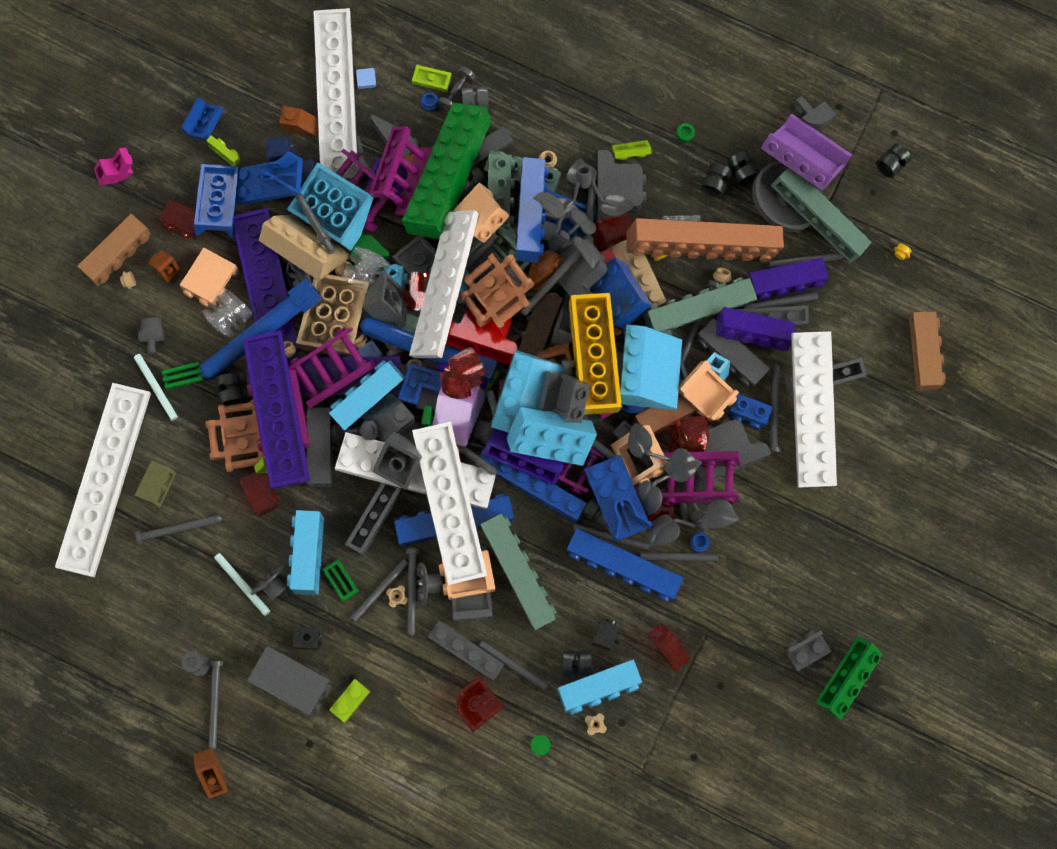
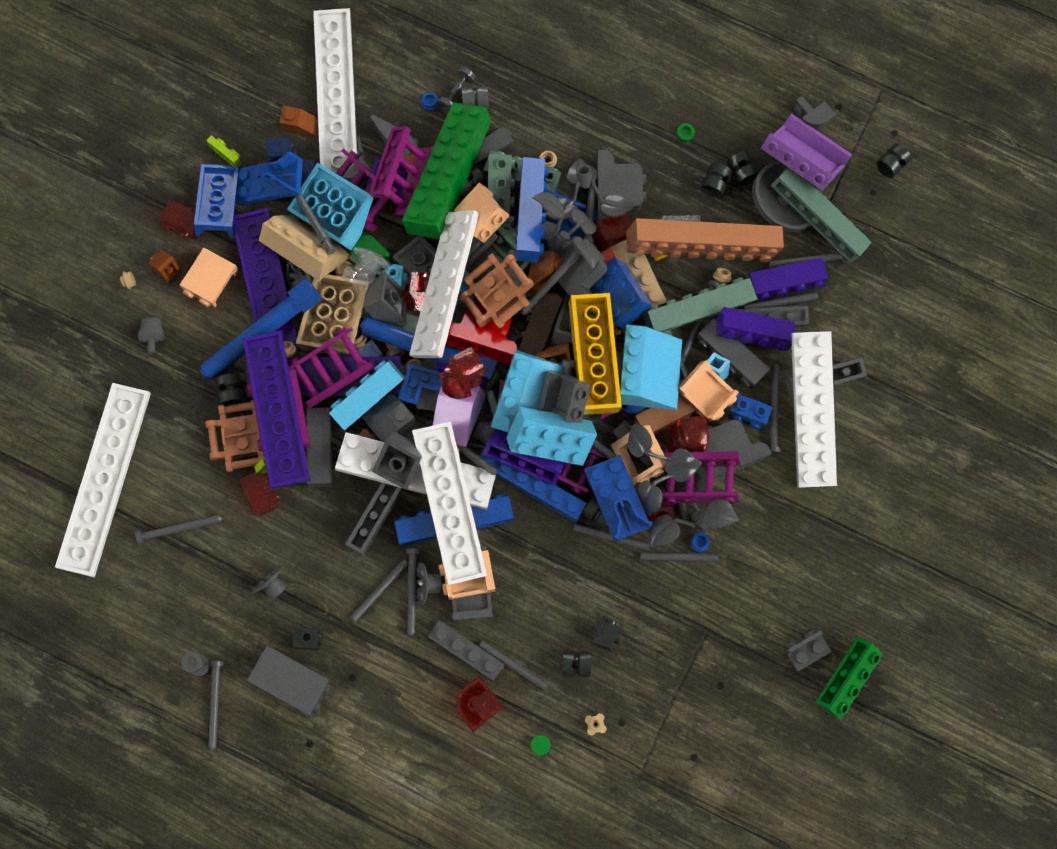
medium nougat brick [77,214,151,286] -> none
dark pink brick [94,148,133,185] -> none
light aqua bar [134,354,178,421] -> none
olive hinge [135,460,177,507] -> none
green tile [161,362,204,390] -> none
blue bracket [181,98,224,142] -> none
dark orange slope [194,748,228,799] -> none
clear wheel [201,288,253,339] -> none
light aqua bar [214,553,270,616] -> none
medium azure brick [287,510,324,595] -> none
green tile [322,559,359,603] -> none
lime plate [329,679,370,723] -> none
dark grey wheel [331,421,378,442] -> none
light blue tile [356,68,376,89] -> none
tan plate [386,586,408,608] -> none
lime plate [412,65,452,92] -> none
green tile [421,406,435,428] -> none
sand green brick [479,513,557,630] -> none
medium azure brick [557,659,642,715] -> none
blue brick [566,528,684,602] -> none
lime plate [612,140,651,160] -> none
clear red brick [647,624,690,672] -> none
yellow plate [894,243,912,260] -> none
medium nougat brick [909,312,946,390] -> none

